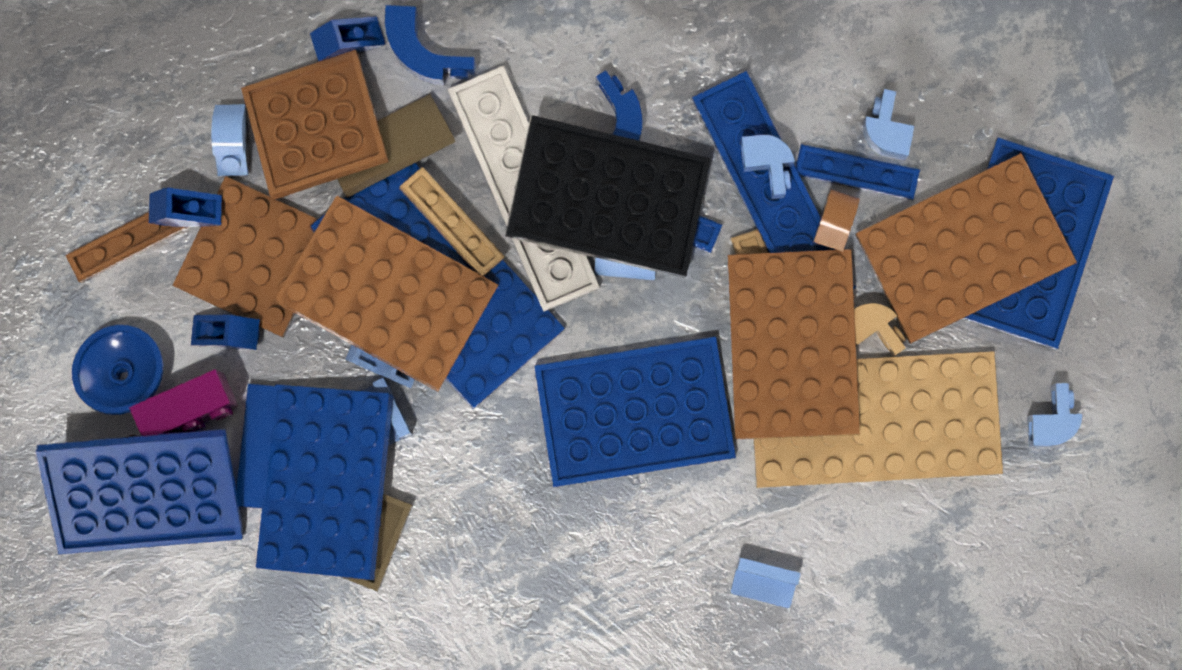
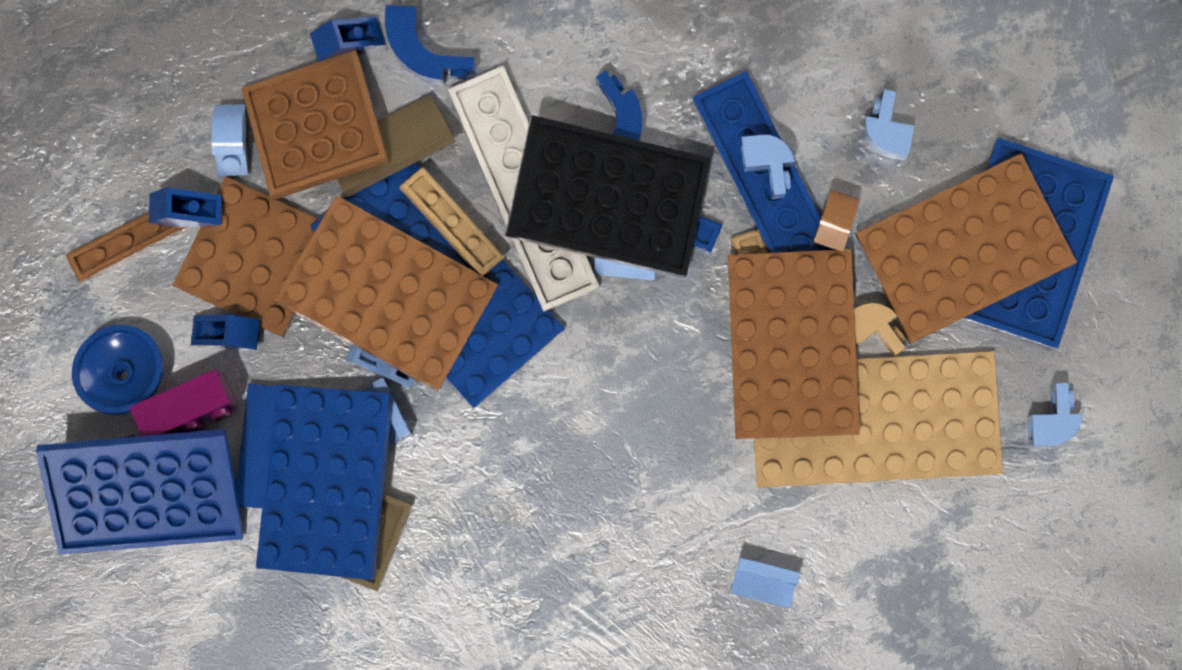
blue plate [534,337,736,487] -> none
blue tile [795,144,920,201] -> none

